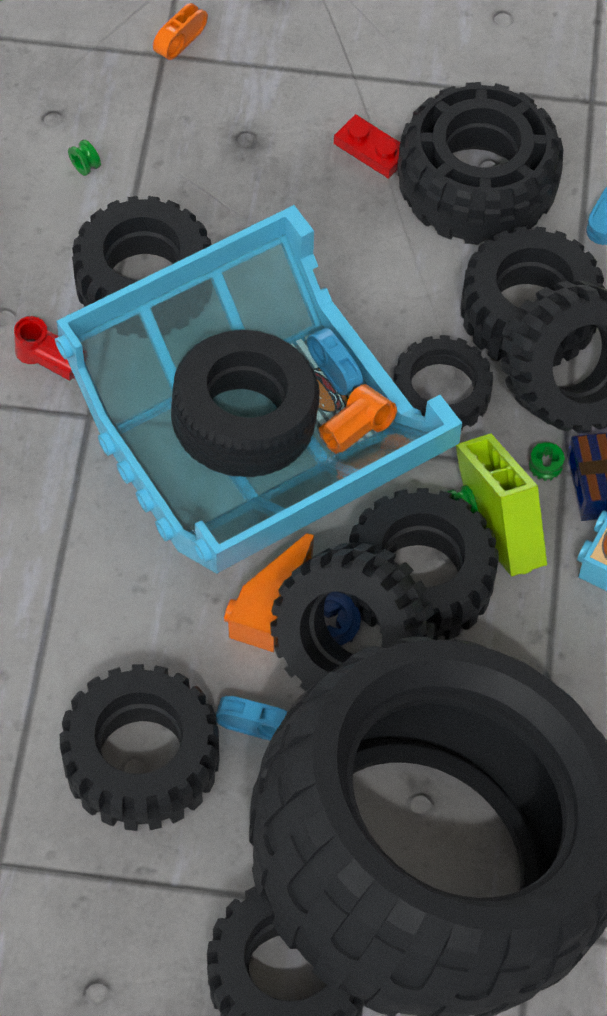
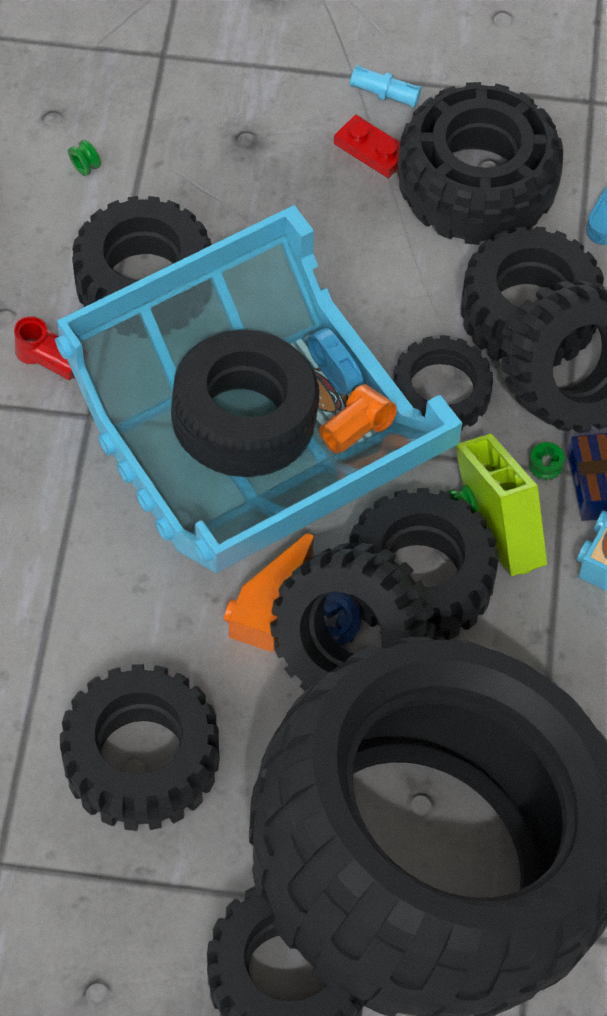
orange piece [153,3,208,60] -> none
dark azure piece [216,696,288,741] -> none
none -> medium azure pin [350,65,422,108]

